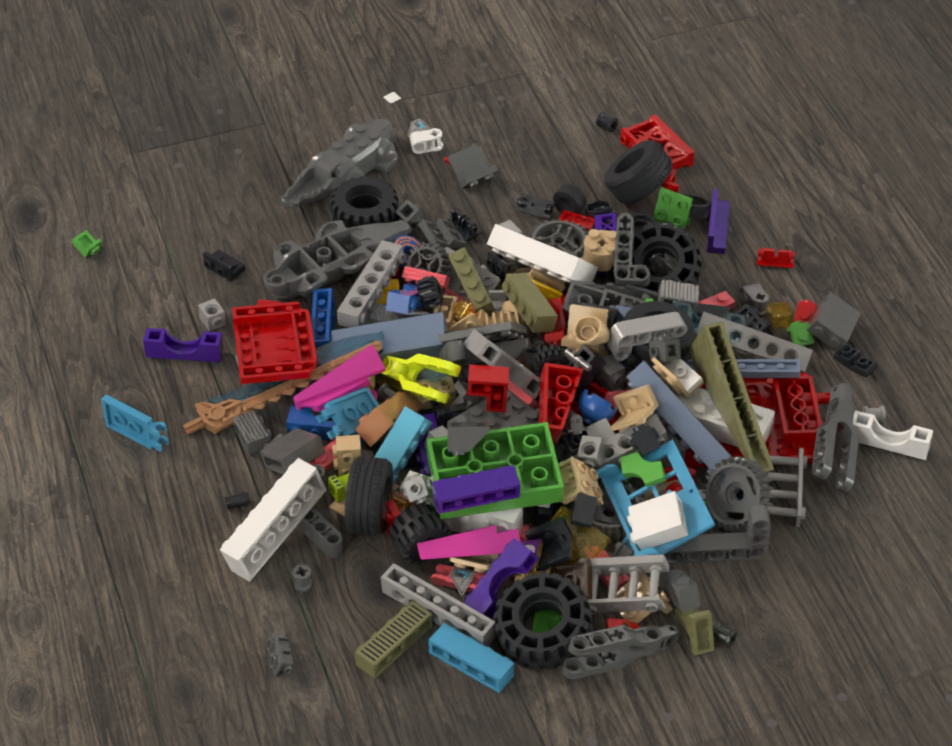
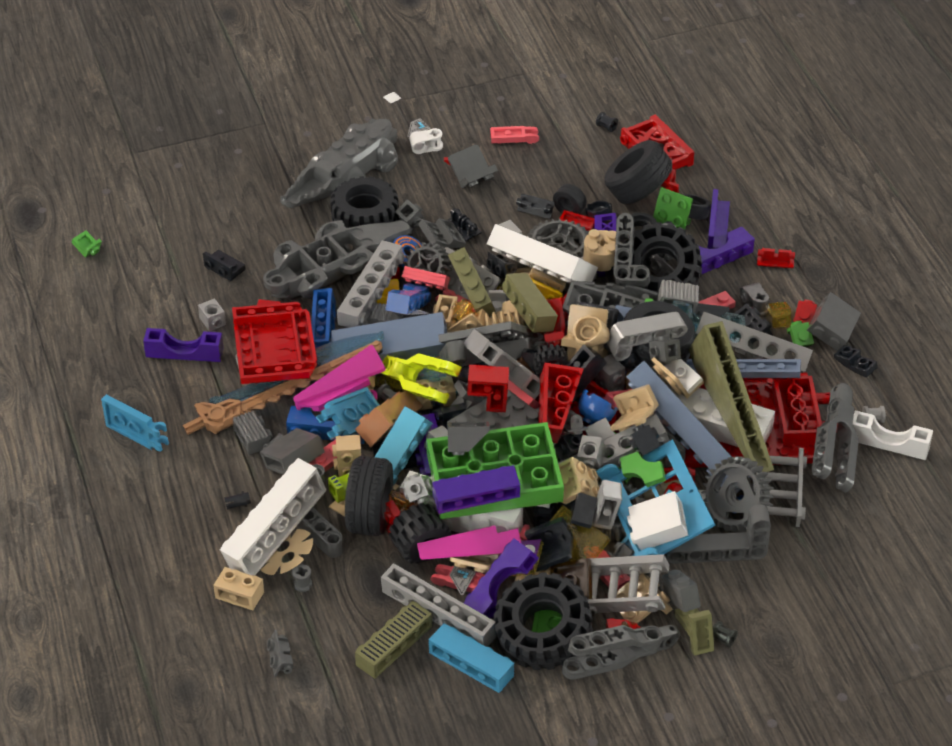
black gear [417,276,444,309] -> none
flat silver pin [564,348,592,371] -> none
none -> tan brick [214,567,264,610]
none -> tan piece [261,529,313,575]
none -> coral hinge [490,126,539,144]
none -> light grey brick [592,480,622,530]
none -> dark purple arch [699,227,755,274]

